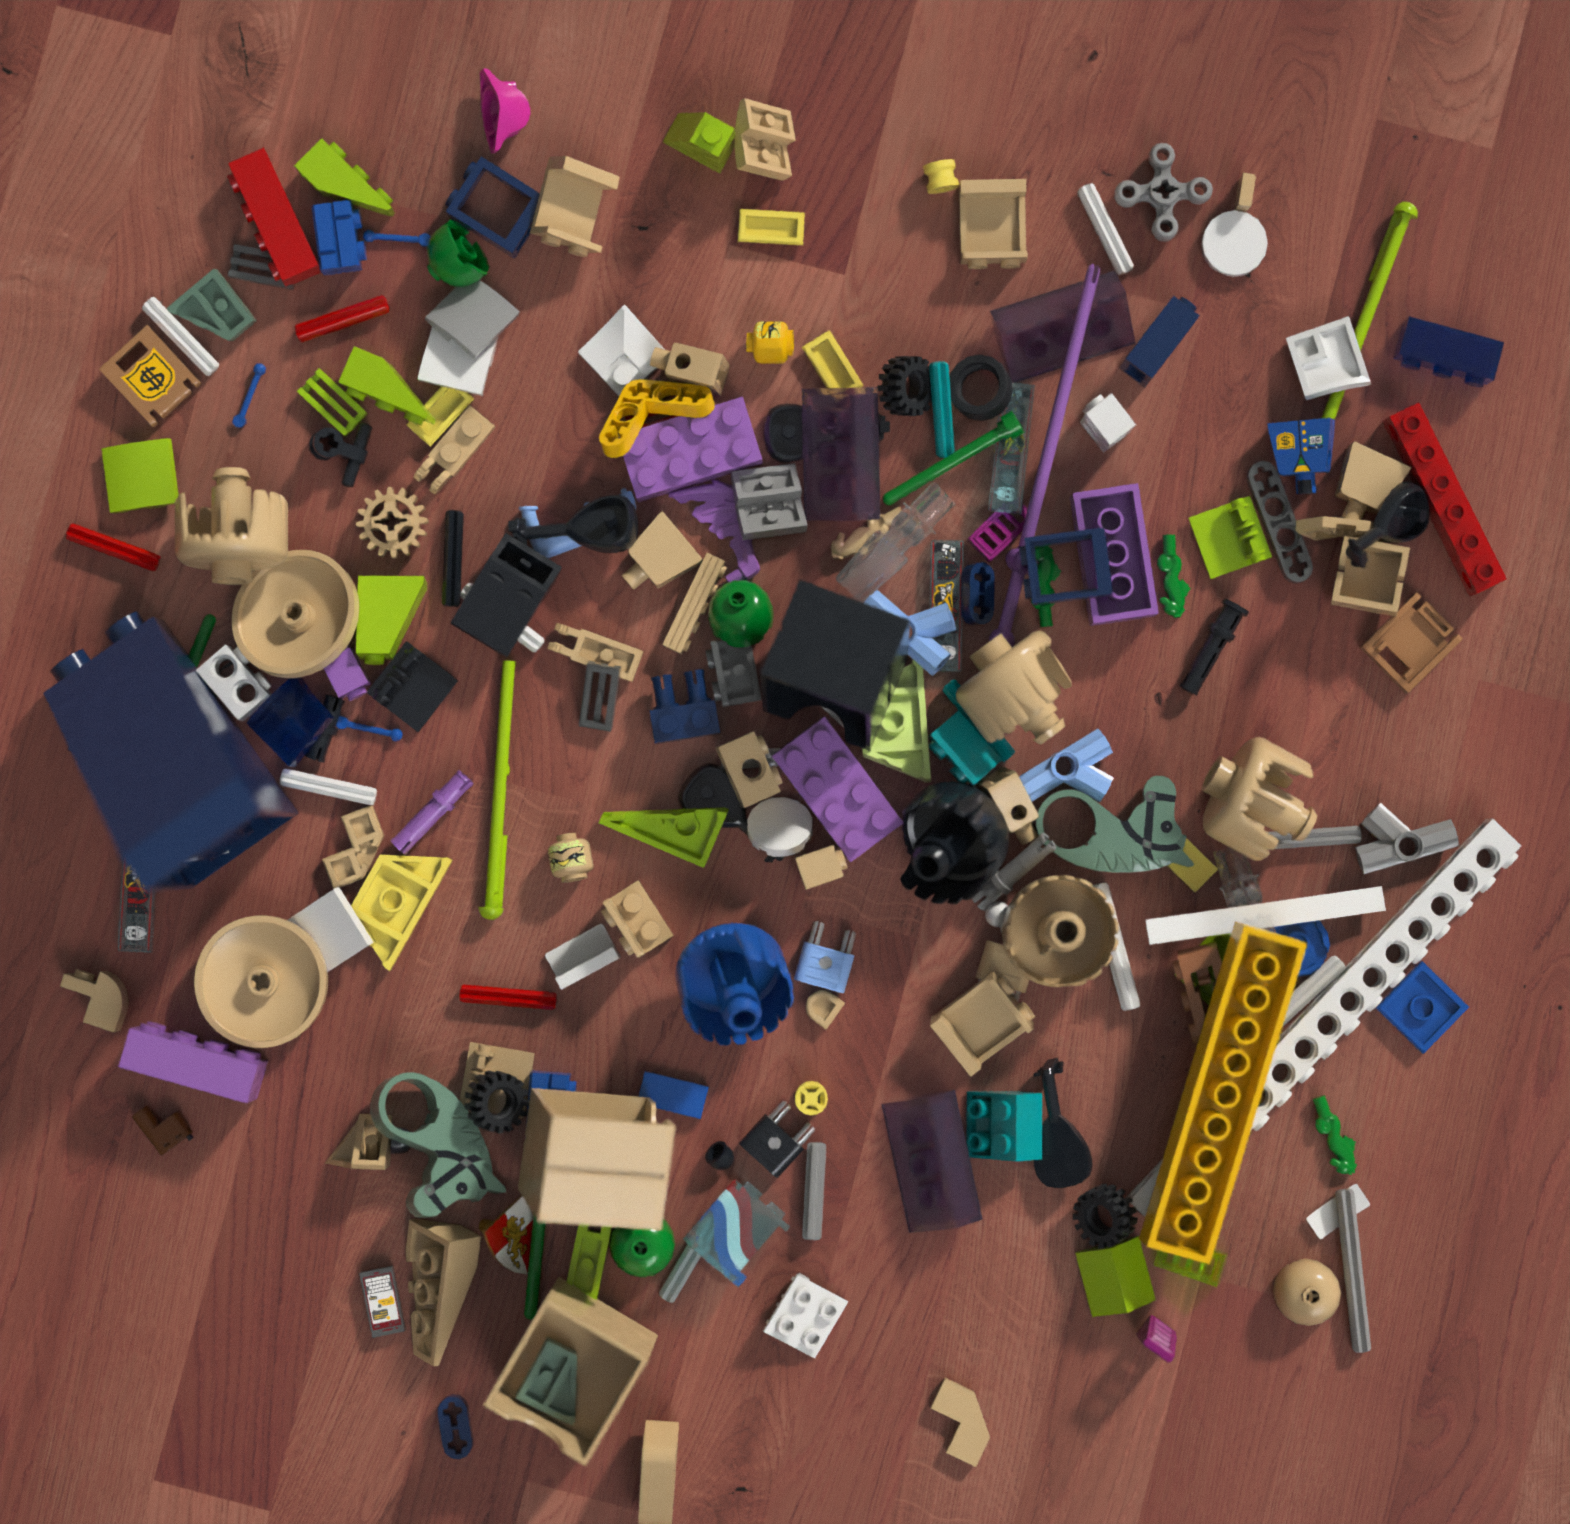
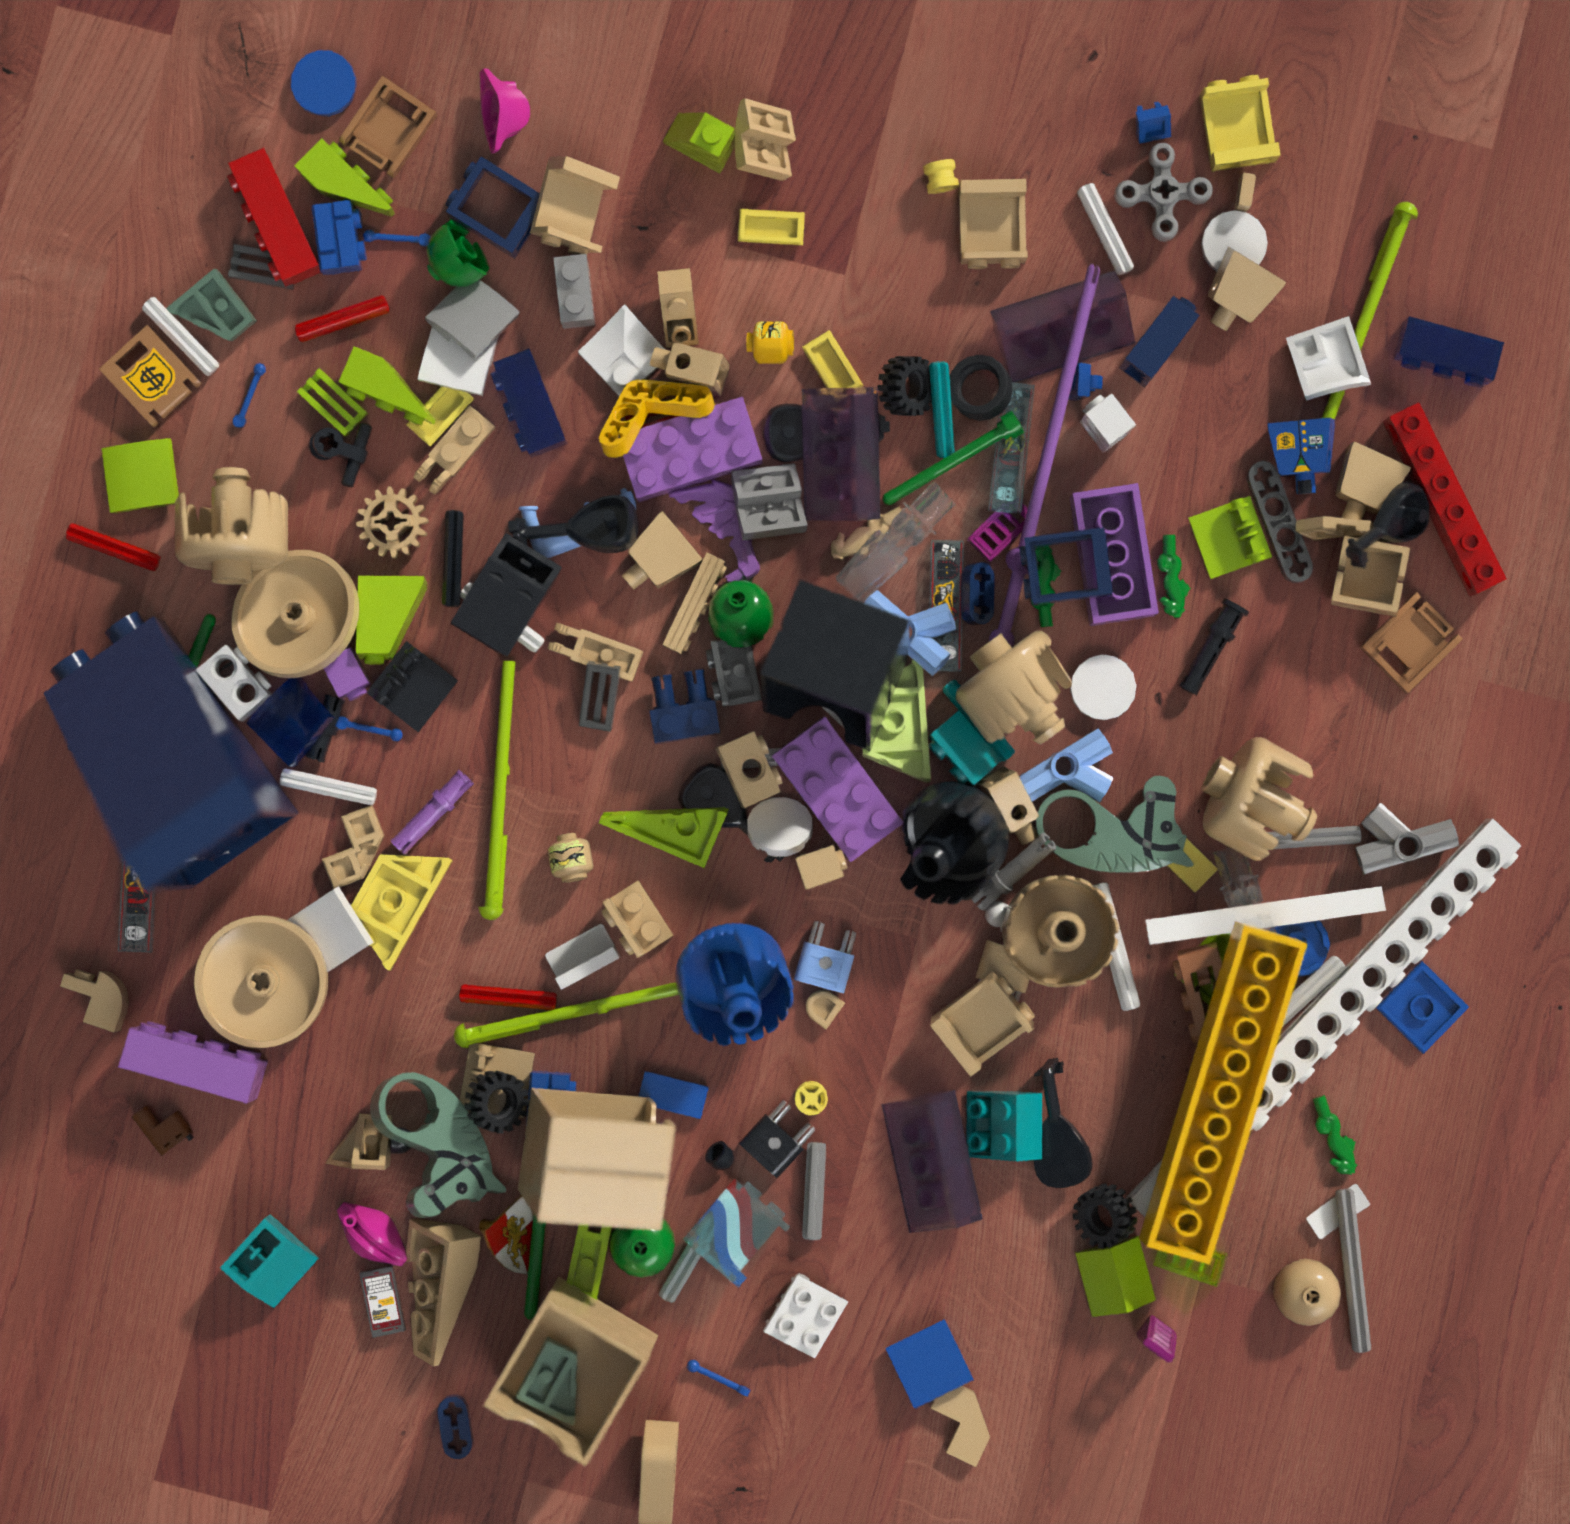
none -> teal slope [220,1214,319,1308]
none -> blue tile [291,50,357,117]
none -> dark pink hat [337,1202,407,1267]
none -> medium nougat container [339,76,438,178]
none -> lime bar [454,982,679,1048]
none -> clear blue brick [490,348,567,458]
none -> light grey brick [553,254,596,329]
none -> tan slope [657,268,699,348]
none -> blue hinge [687,1360,751,1397]
none -> blue tile [886,1319,974,1409]
none -> blue tile [1068,363,1103,401]
none -> white tile [1070,655,1136,720]
none -> blue tile [1136,102,1171,144]
none -> light yellow panel [1200,75,1280,172]
none -> tan torso [1208,246,1286,331]

